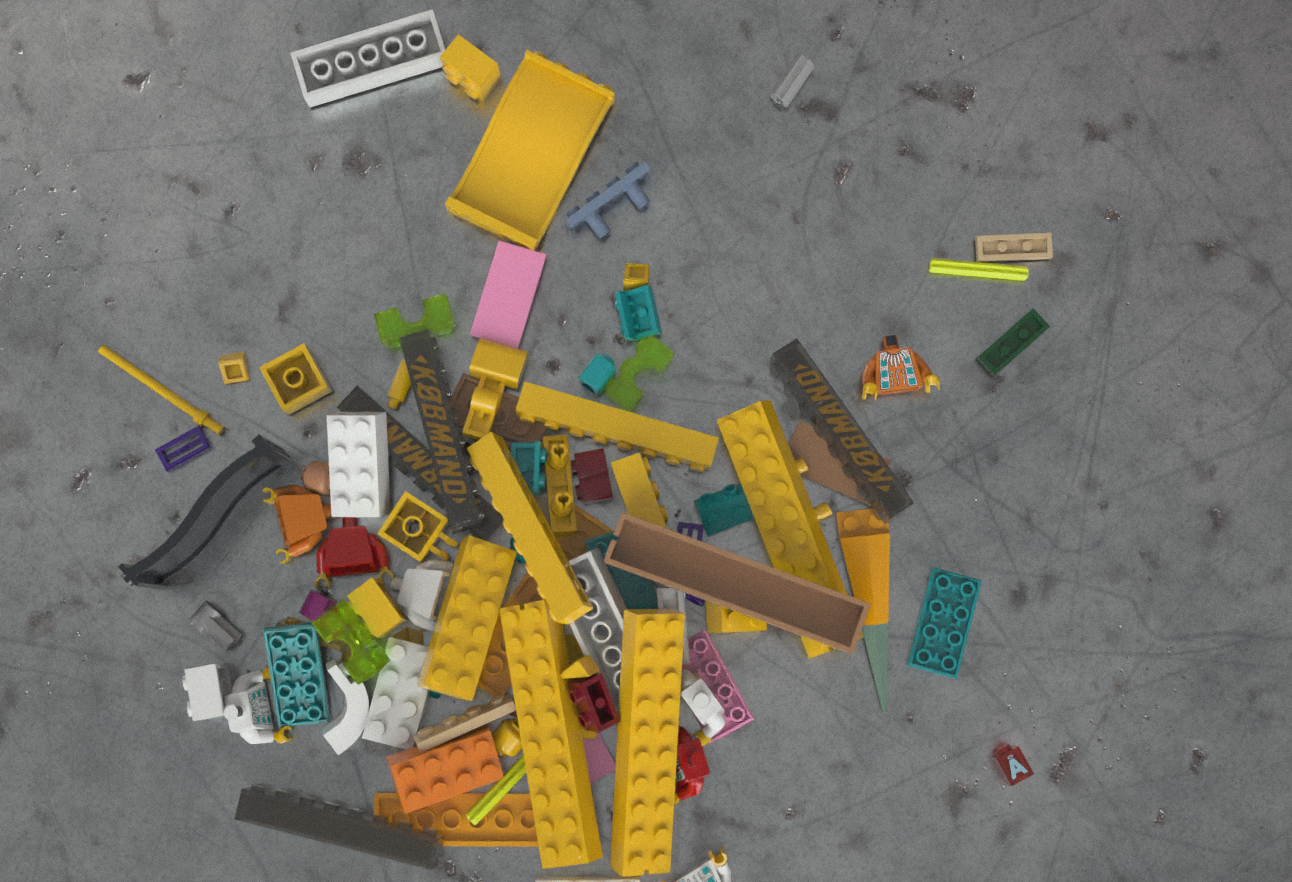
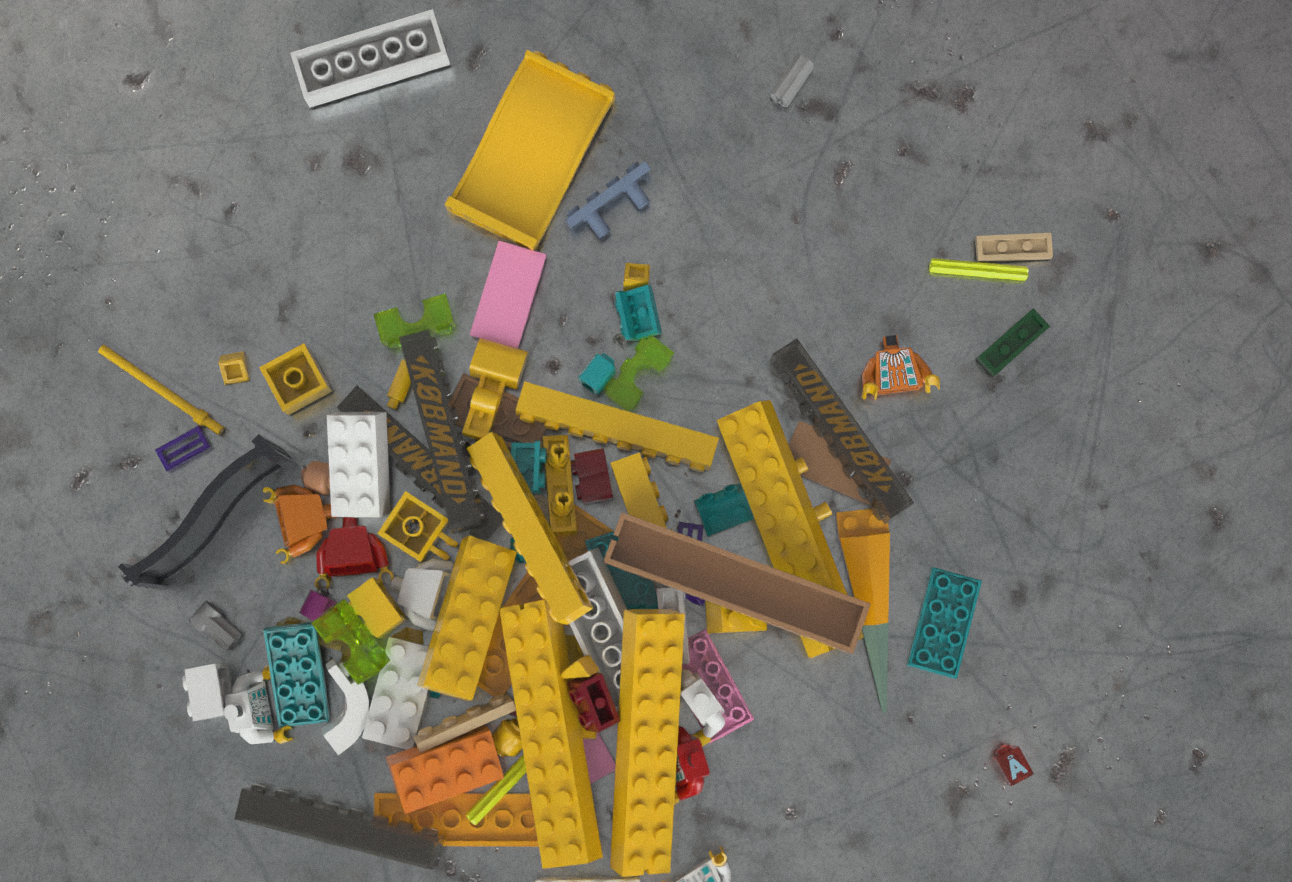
yellow brick [440,34,502,102] -> none

